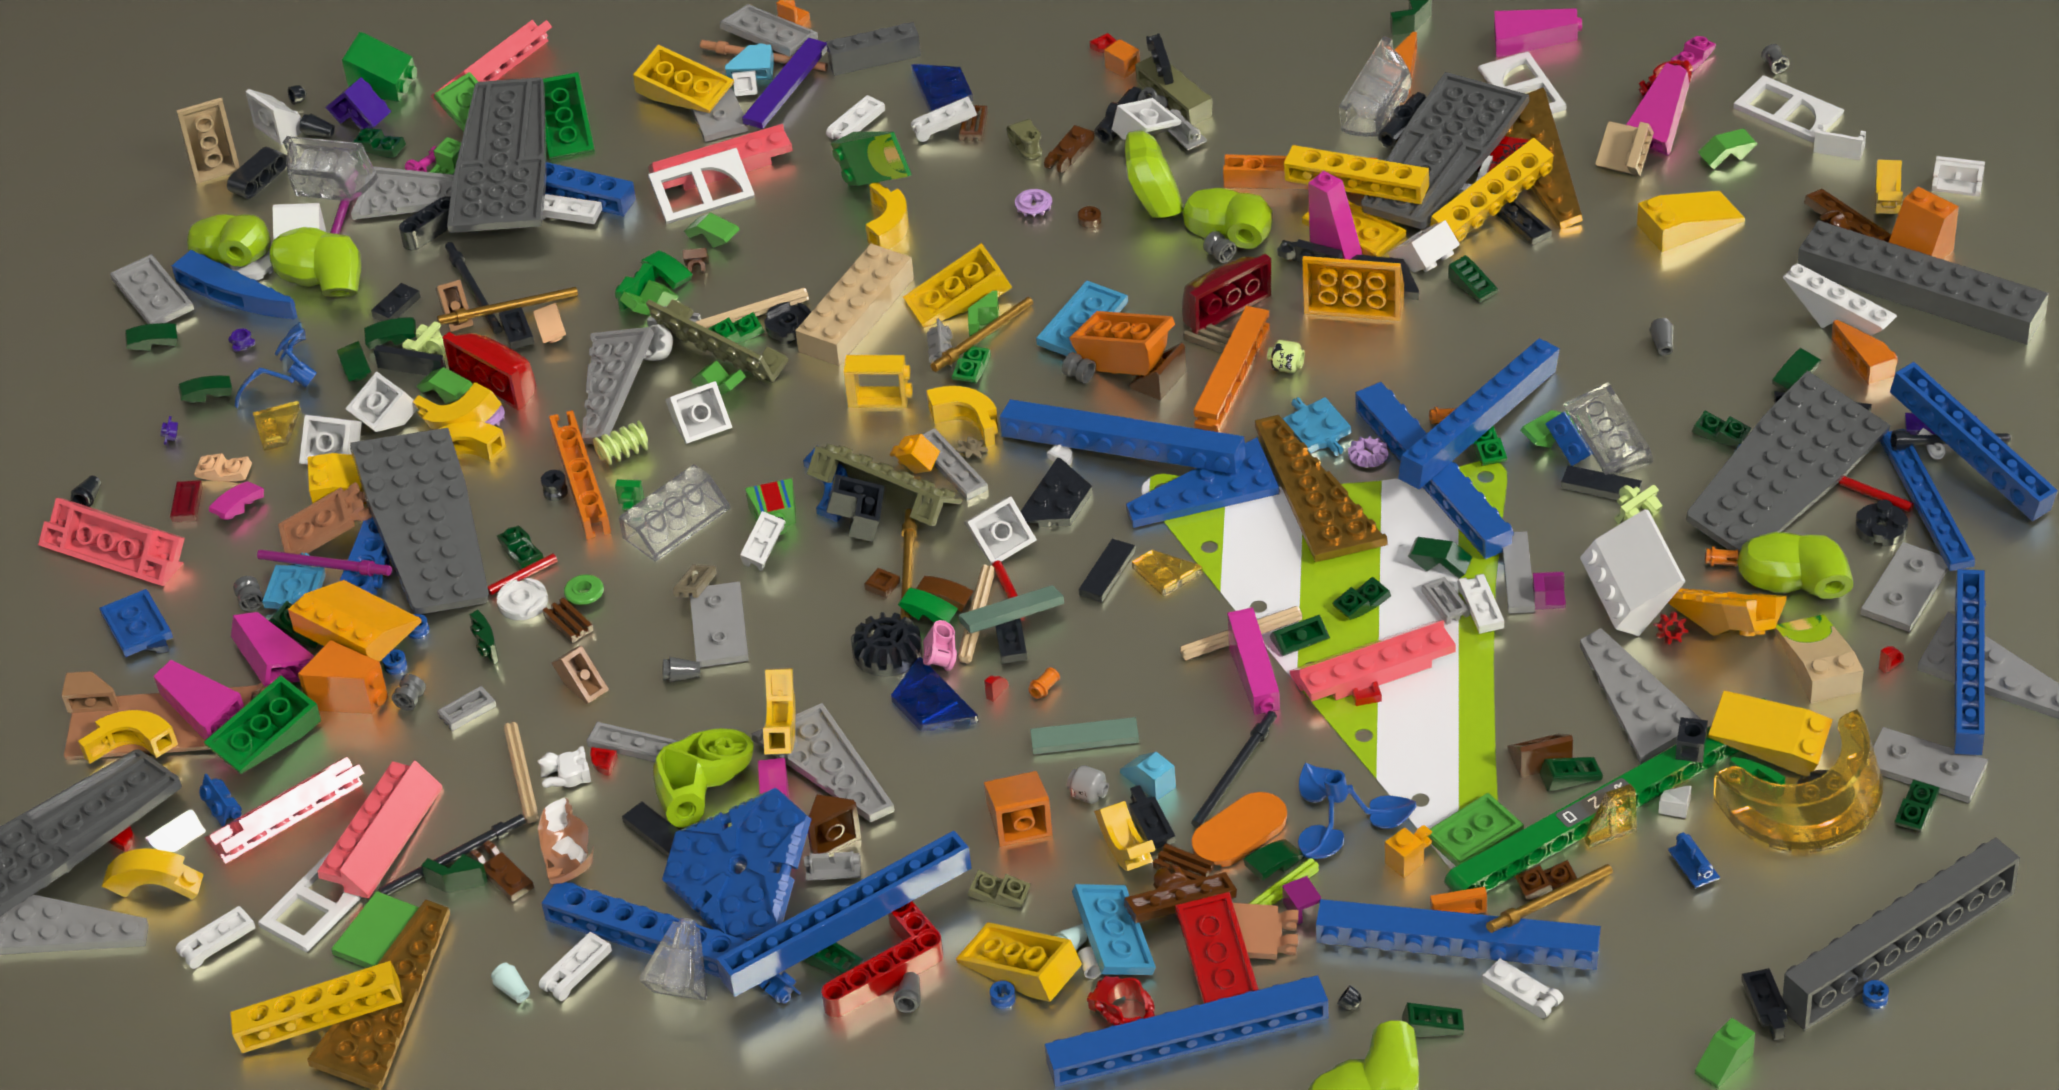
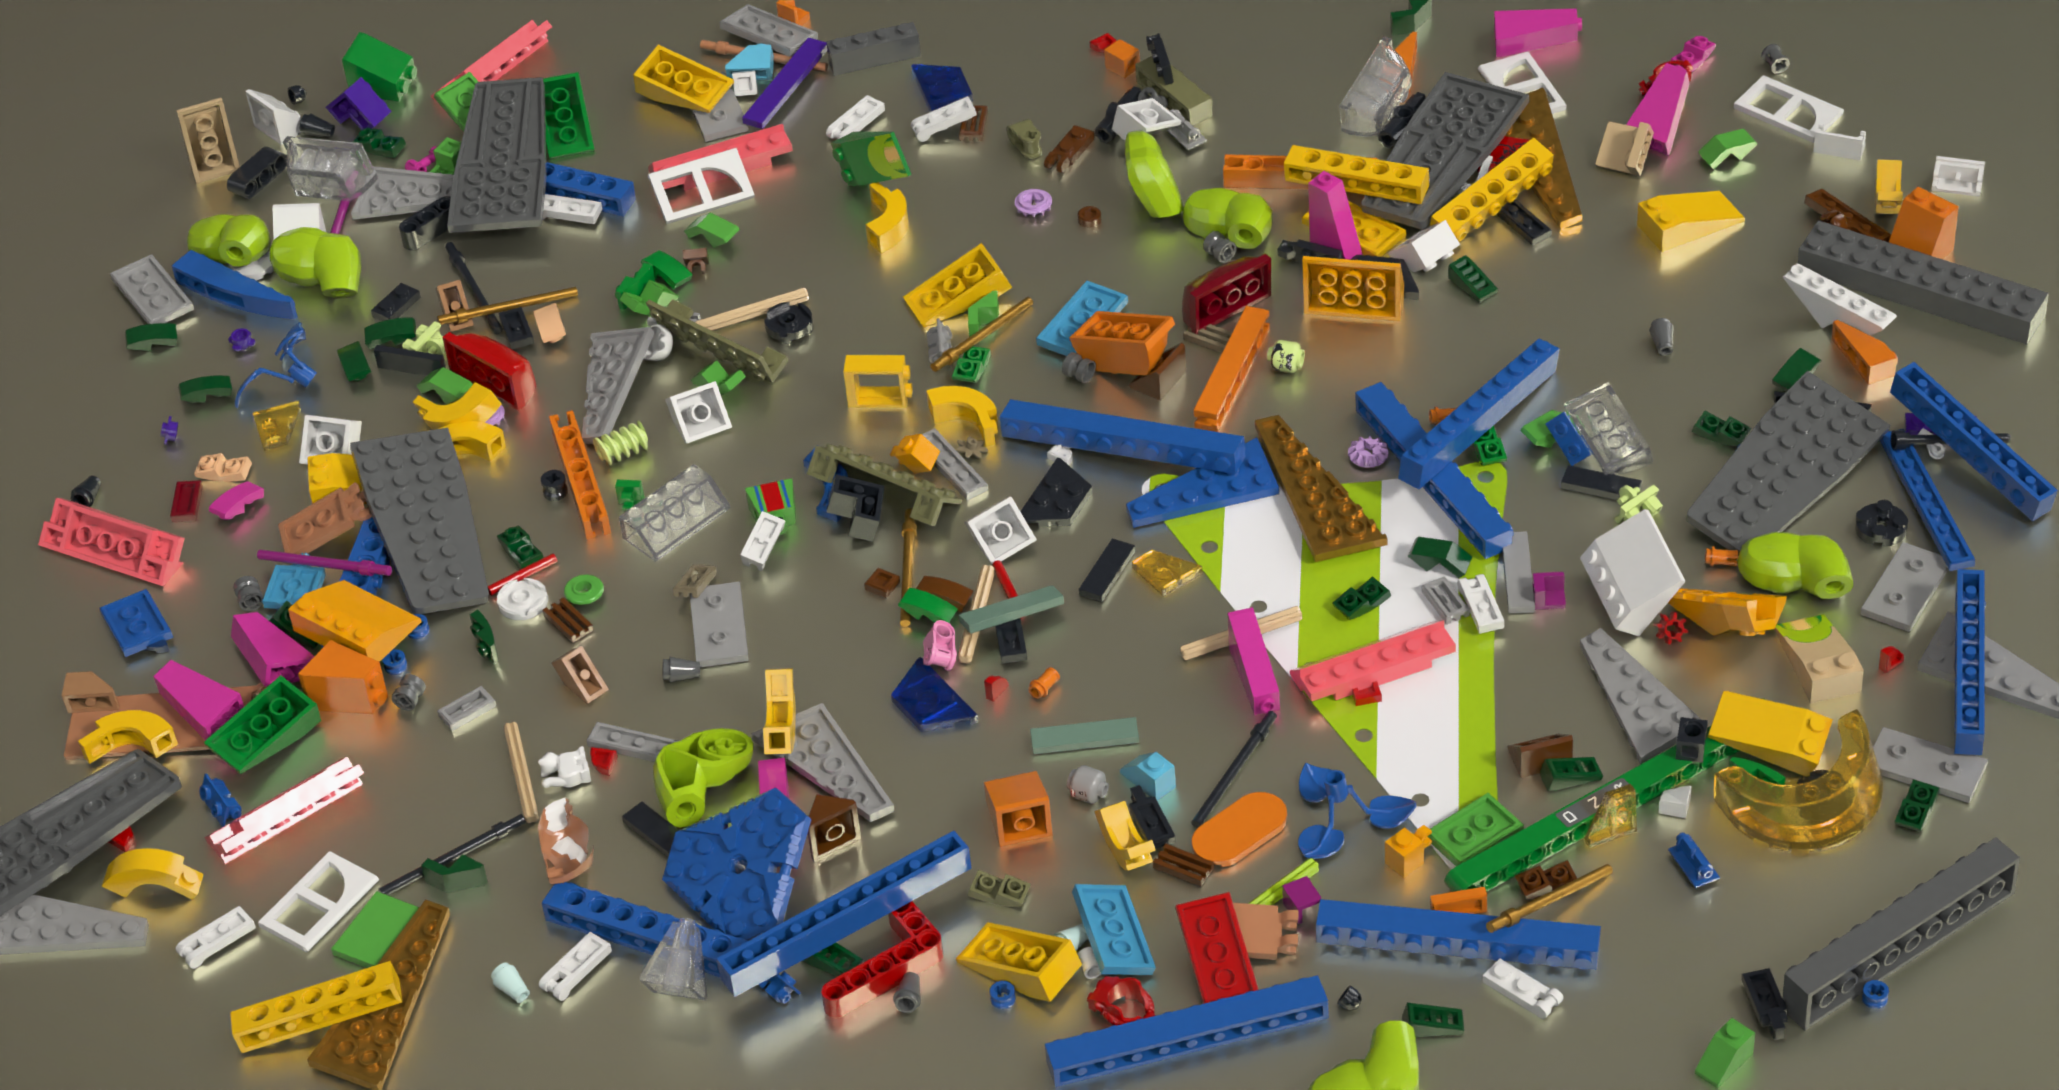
clear plate [145,809,206,852] -> none
coral slope [317,760,442,899] -> none
white slope [346,371,418,432] -> none
reddish brown hinge [470,840,534,902] -> none
green slope [708,312,765,343] -> none
tan brick [795,244,914,366] -> none
light grey hinge [804,851,861,881] -> none
black gear [851,612,922,677] -> none
reddish brown plate [1124,864,1237,923] -> none
dark green slope [1244,839,1304,881] -> none
dark green slope [1270,614,1330,657] -> none
dark azure plate [1283,397,1352,456] -> none
red bar [1839,476,1914,512] -> none

